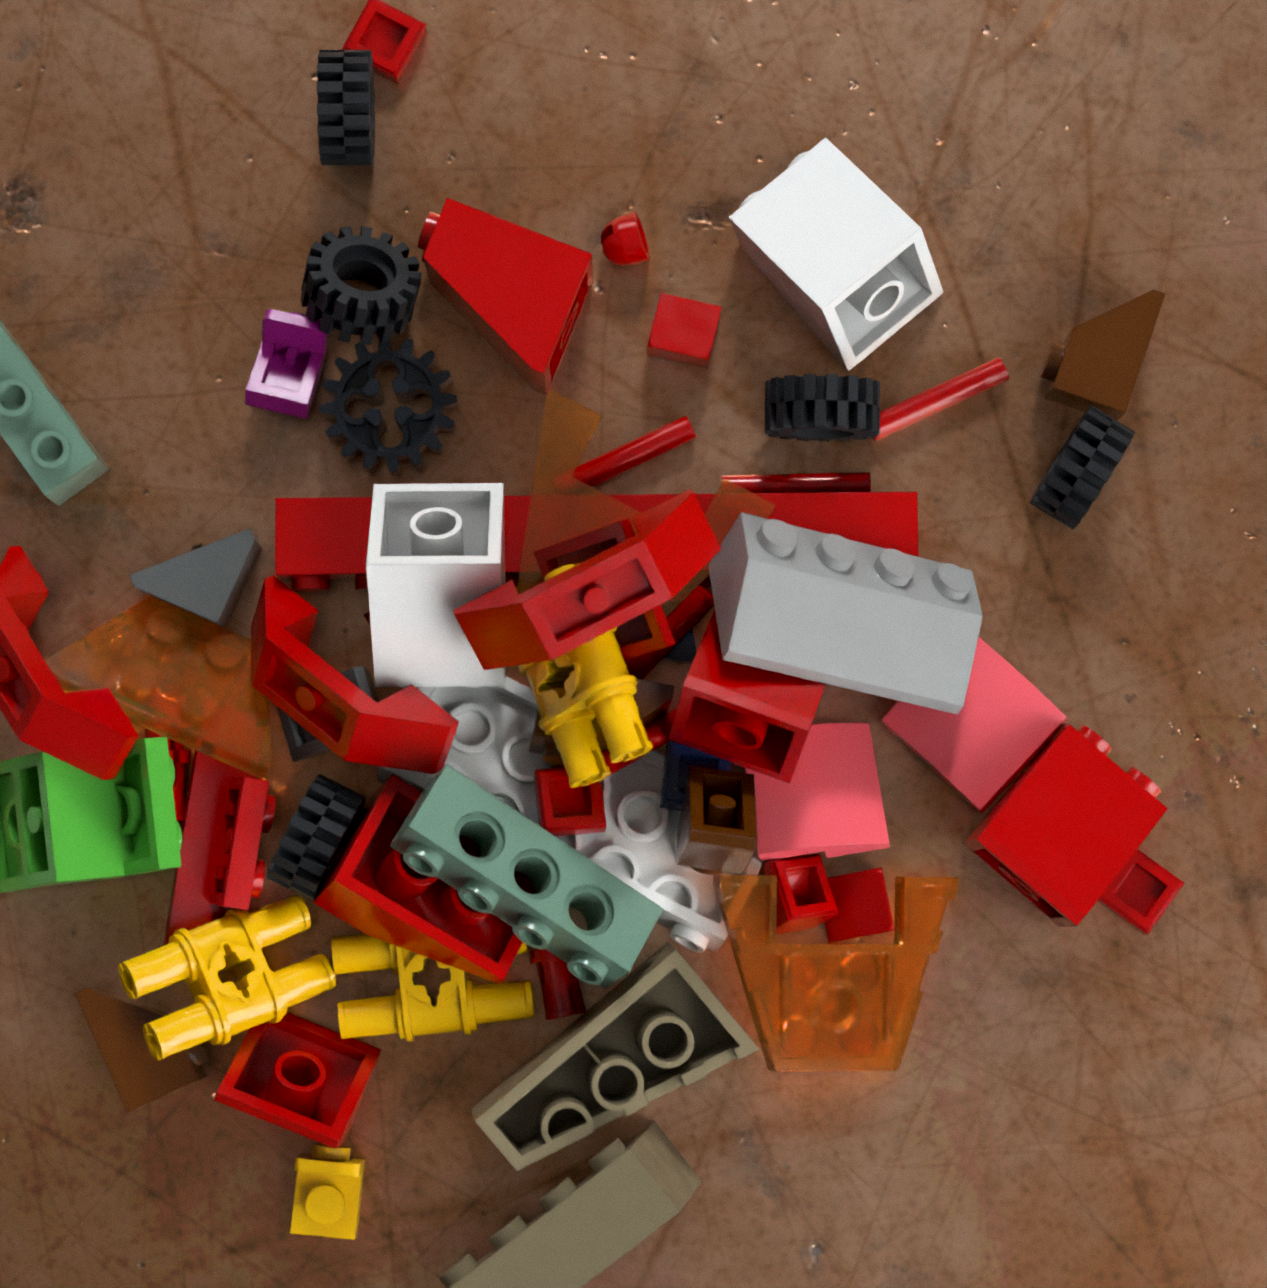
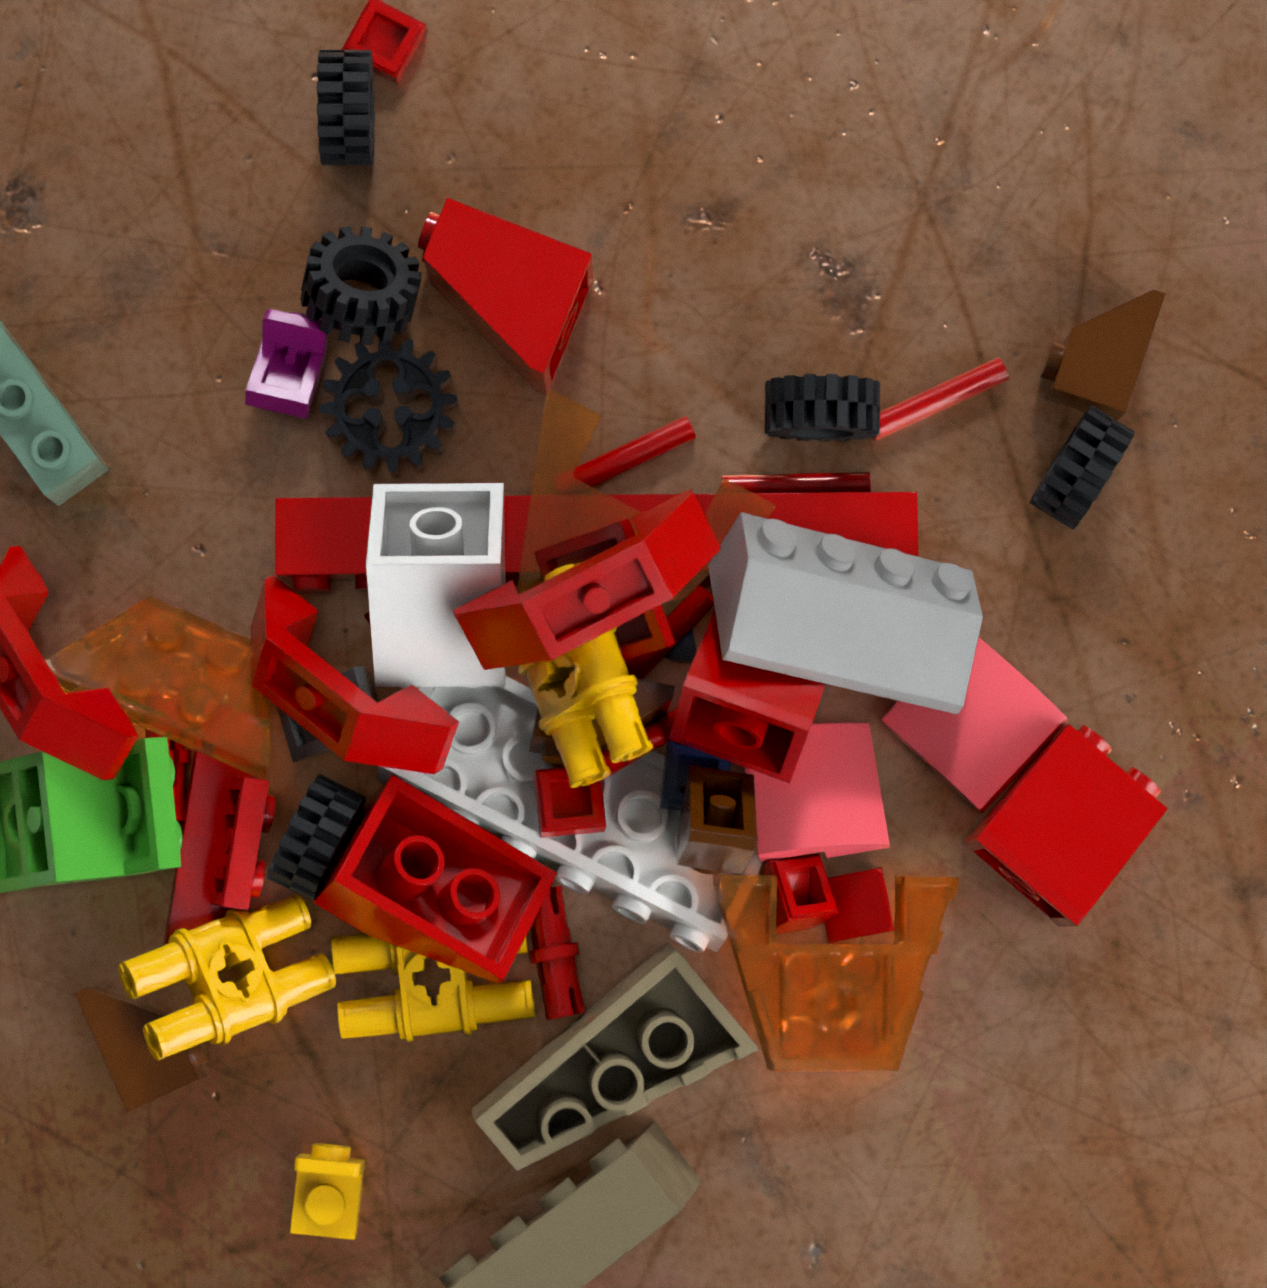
dark grey slope [130,528,262,629] -> none
red slope [214,1012,381,1149] -> none
sand green brick [390,764,664,989] -> none
red hinge [601,212,650,266] -> none
red slope [647,293,722,369] -> none
white slope [729,137,944,372] -> none
red tile [1098,849,1185,935] -> none

